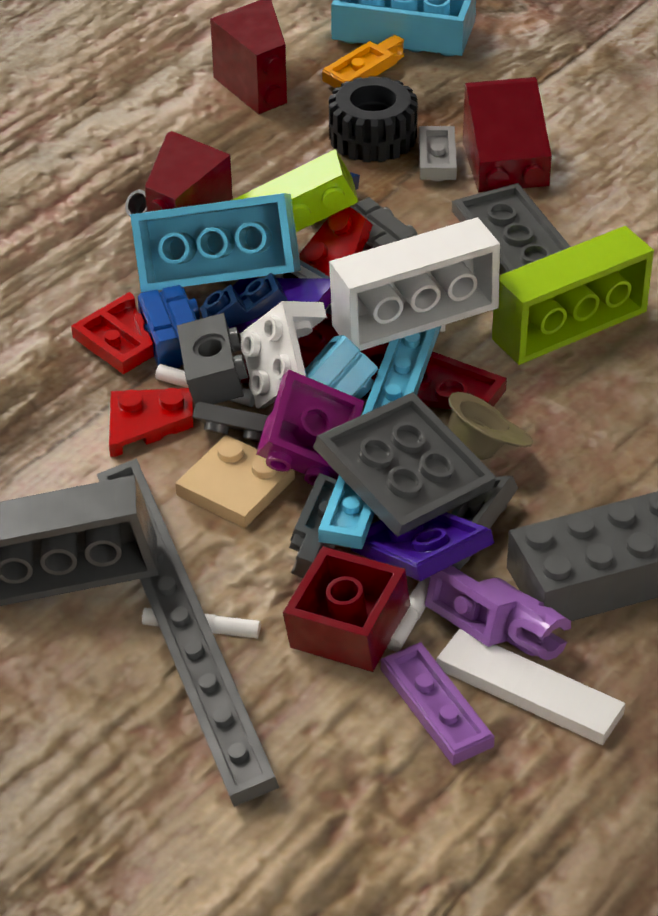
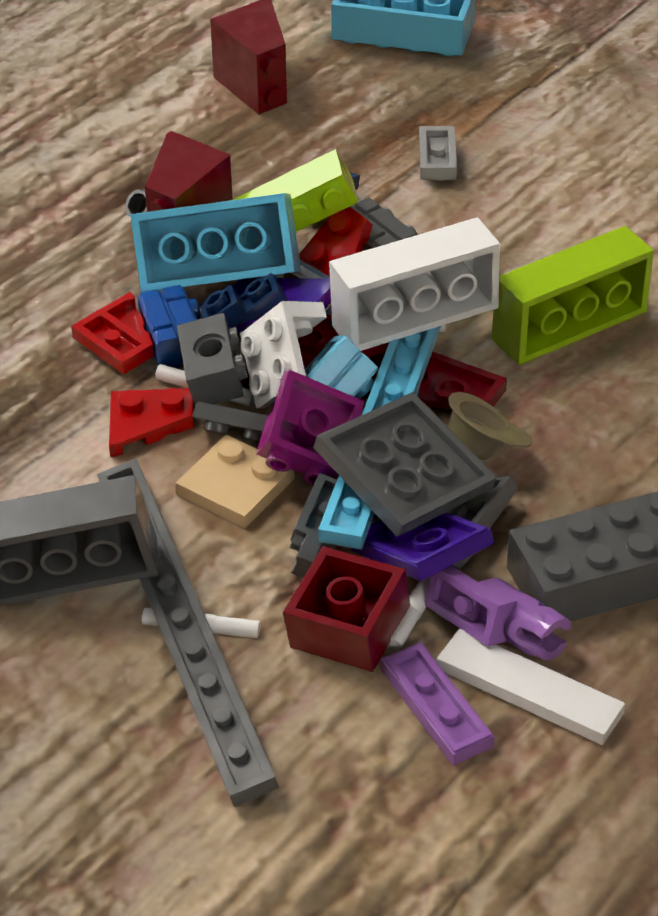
light orange hinge [322,34,405,88] -> none
black tyre [329,76,418,162] -> none
dark grey tile [452,183,571,275] -> none
dark red slope [463,77,552,193] -> none

